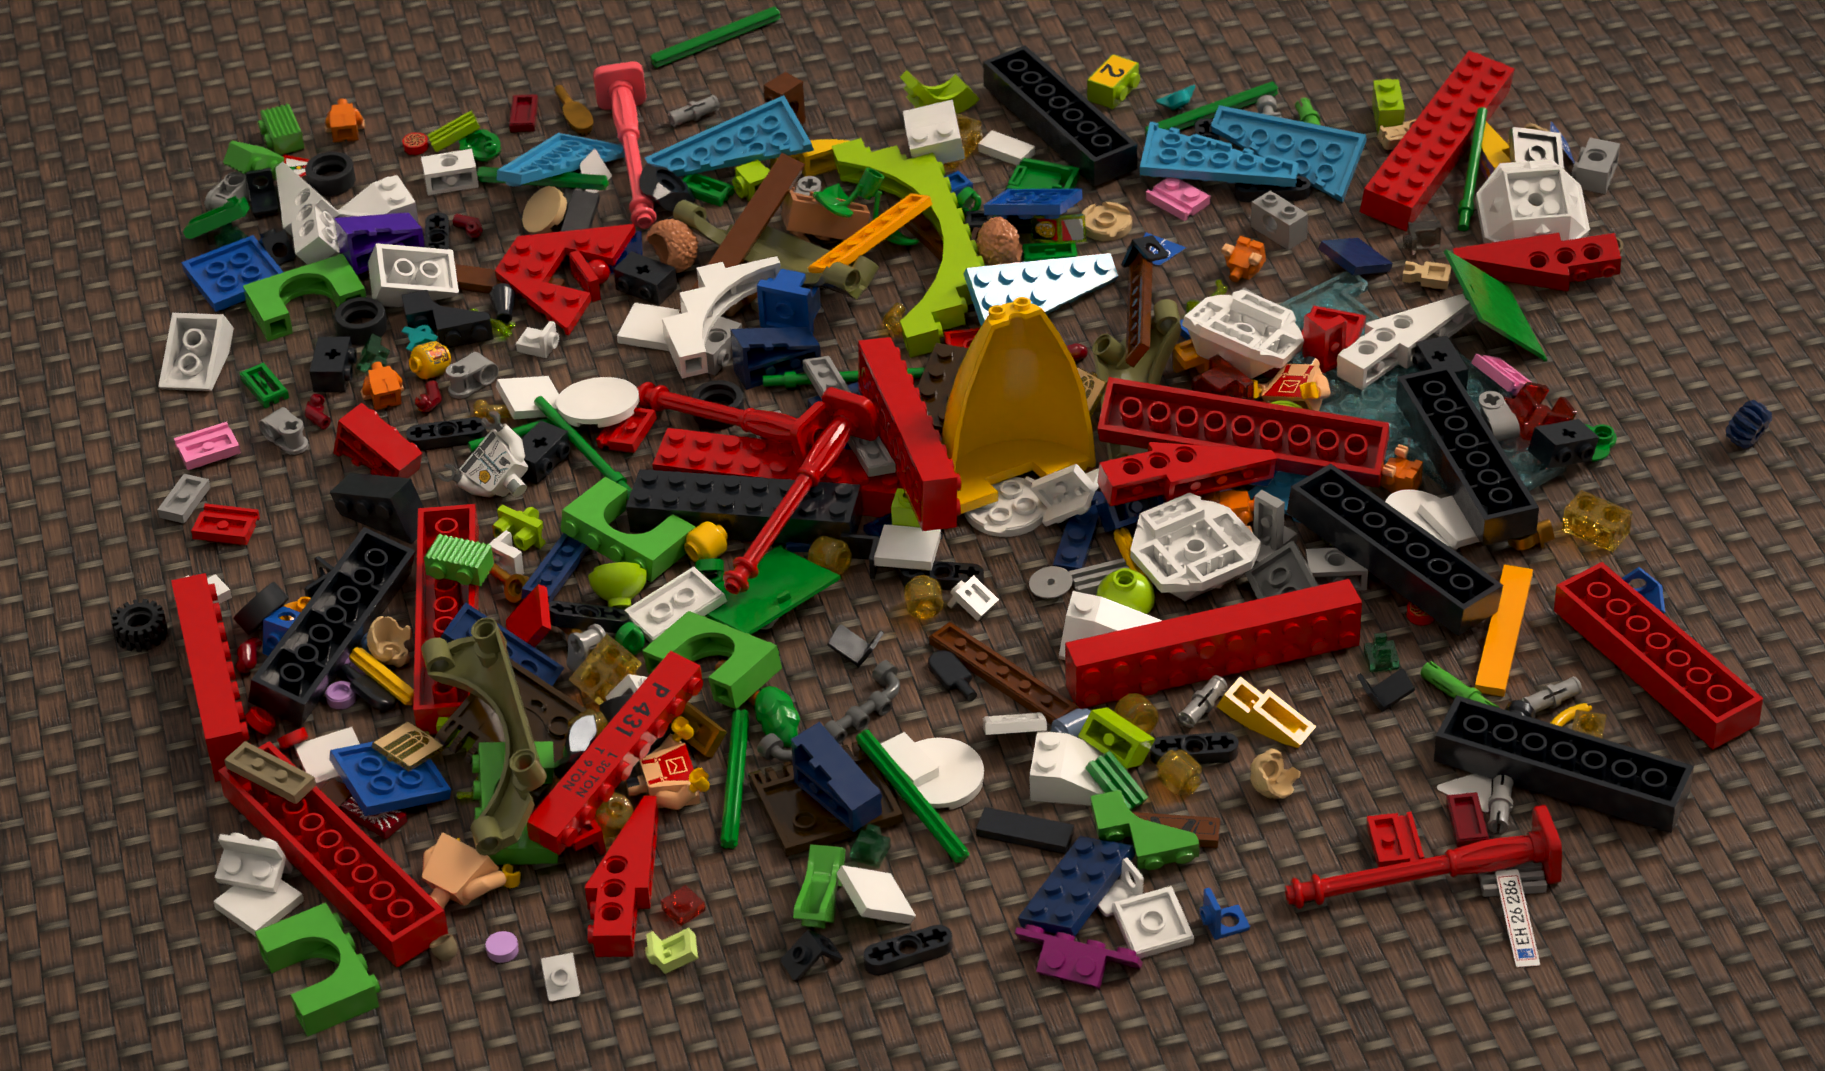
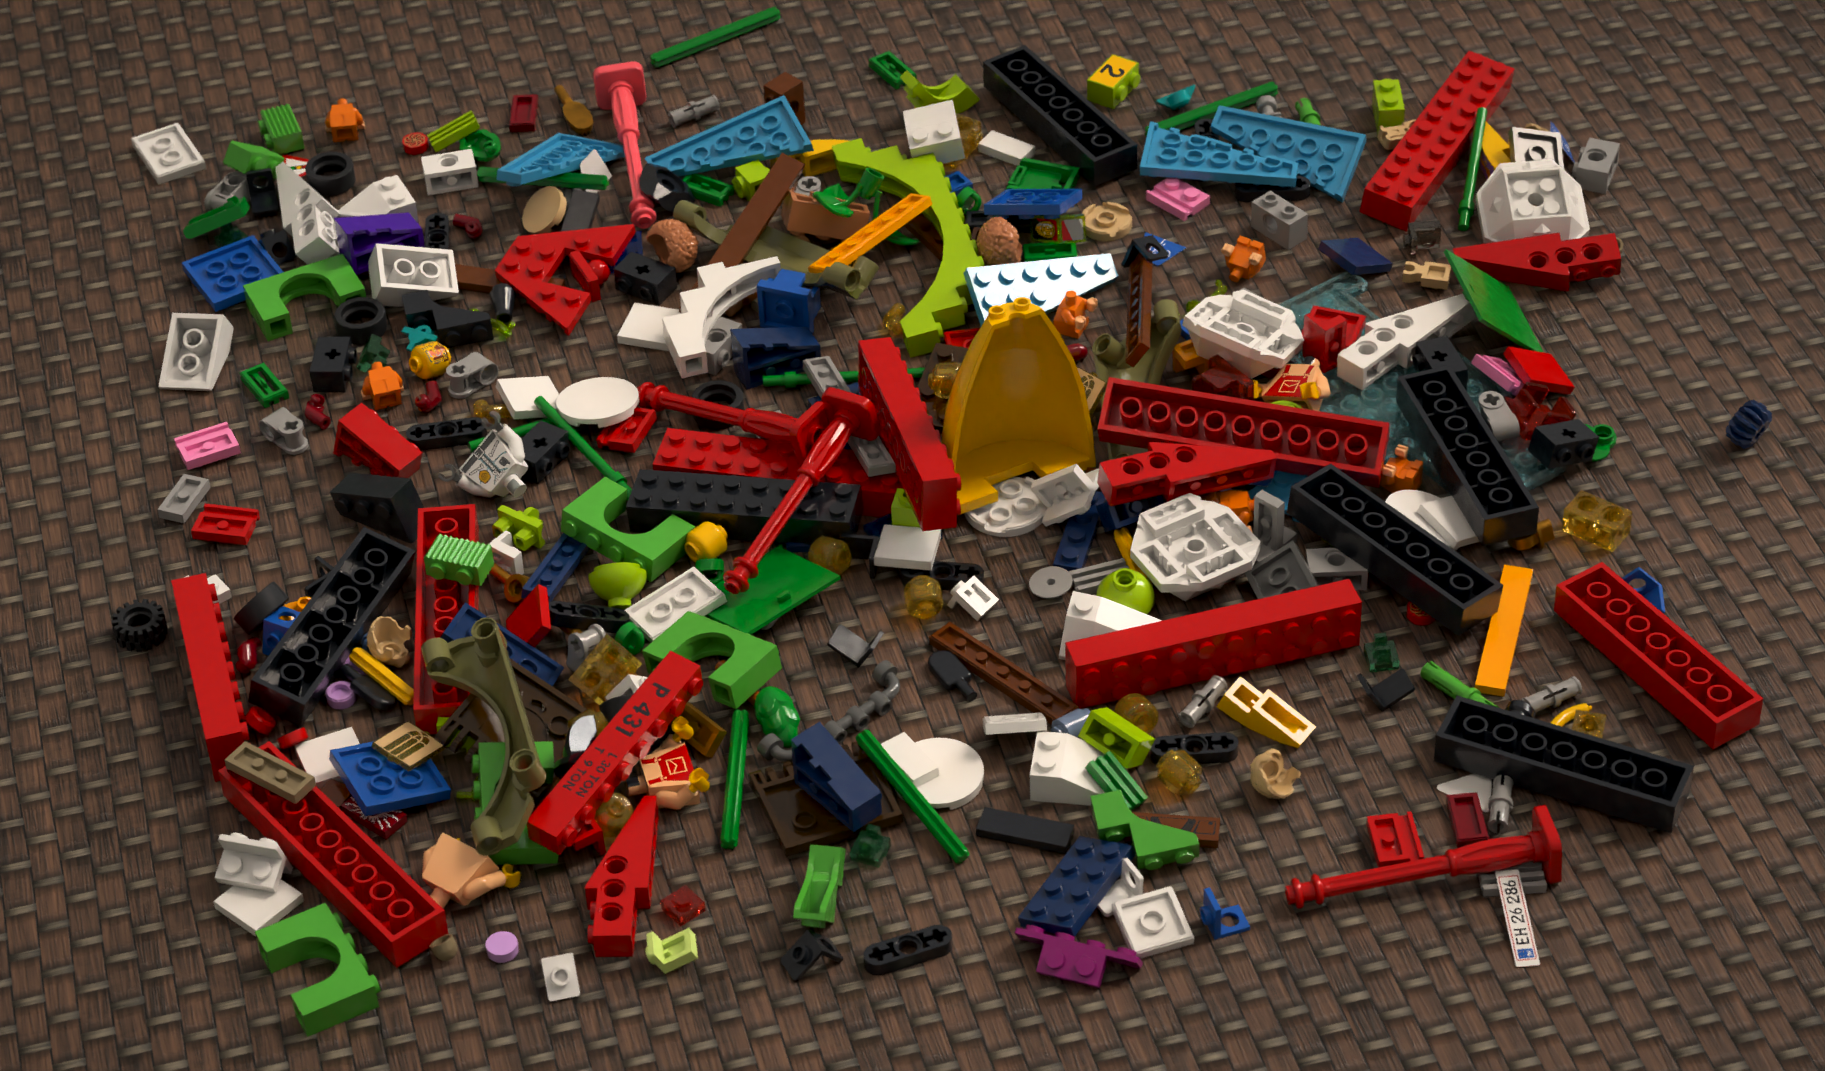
white bracket [516,321,559,358] -> none
white tile [836,865,916,924] -> none
none -> white tile [131,123,206,185]
none -> green tile [869,51,917,90]
none -> clear yellow head [928,362,961,399]
none -> orange piece [1053,291,1098,339]
none -> red tile [1503,346,1575,395]

